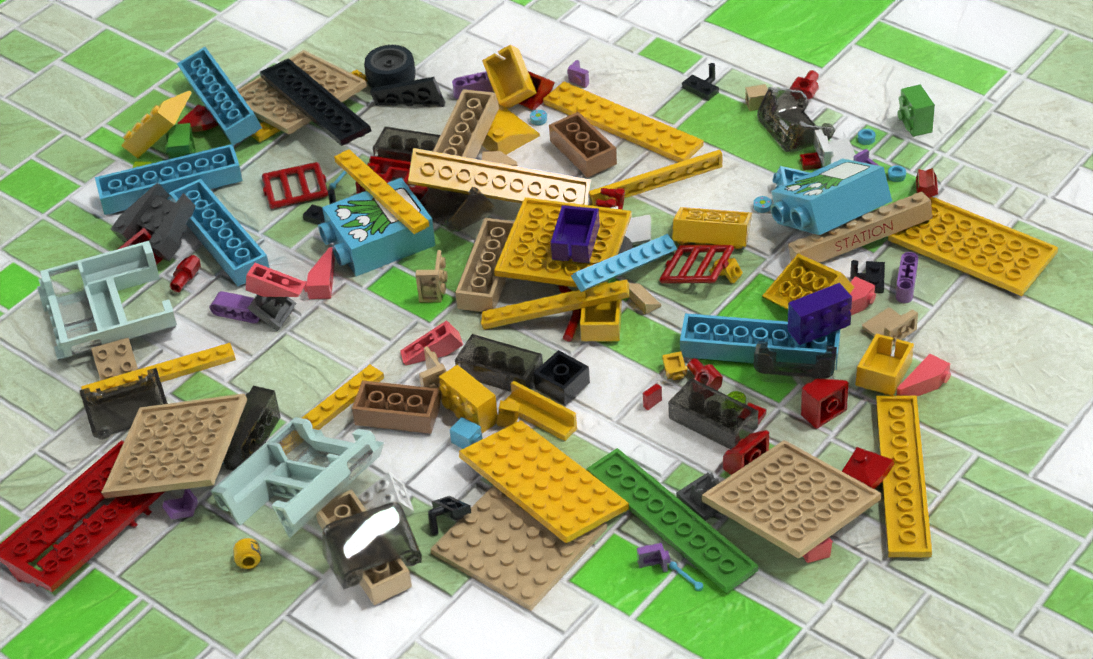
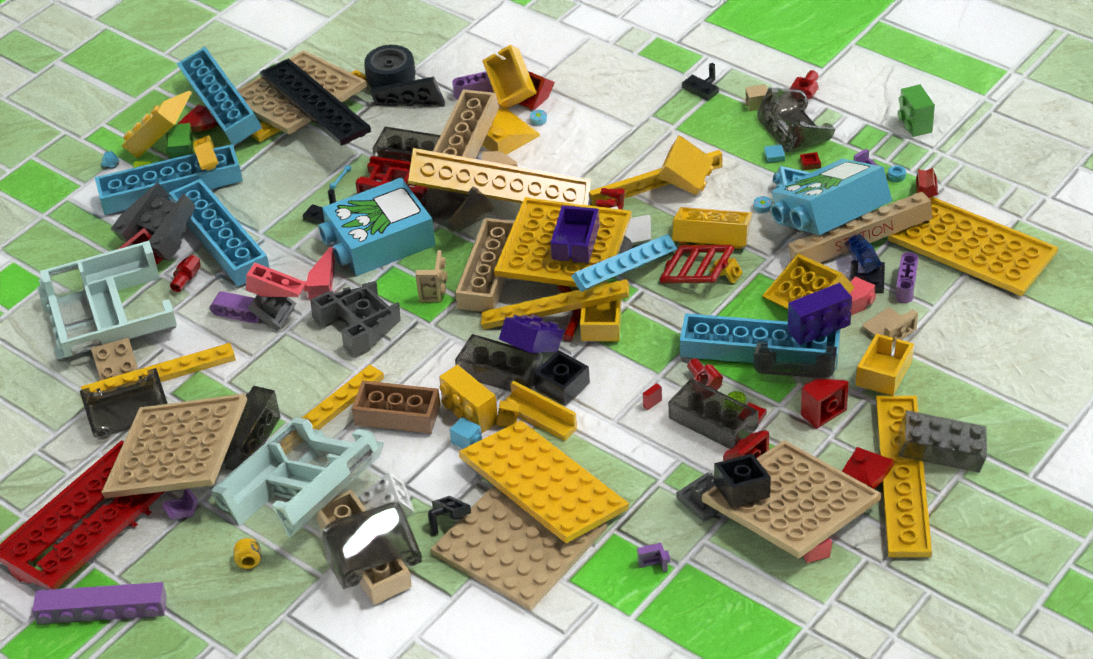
red bar [262,162,328,209] -> none
yellow plate [334,149,430,234] -> none
coral slope [400,320,463,365] -> none
tan bracket [419,346,446,400] -> none
yellow plate [543,81,704,162] -> none
medium nougat brick [549,112,617,178] -> none
medium lavender bracket [567,60,589,88] -> none
bright green plate [586,448,758,593] -> none
tan slope [629,283,661,314] -> none
yellow bracket [662,351,688,380] -> none
medium azure hinge [669,561,703,591] -> none
white bracket [814,129,856,167] -> none
medium azure tile [858,129,876,145] -> none
coral slope [896,354,951,397] -> none
none -> medium lavender brick [32,582,167,624]
none -> medium azure plate [101,150,120,168]
none -> yellow slope [193,135,218,171]
none -> dark grey wedge [310,281,401,357]
none -> dark purple piece [499,315,565,353]
none -> yellow slope [658,135,714,195]
none -> black brick [714,453,771,508]
none -> medium azure tile [764,145,785,163]
none -> clear blue brick [844,234,882,274]
none -> clear smoke brick [899,410,987,473]

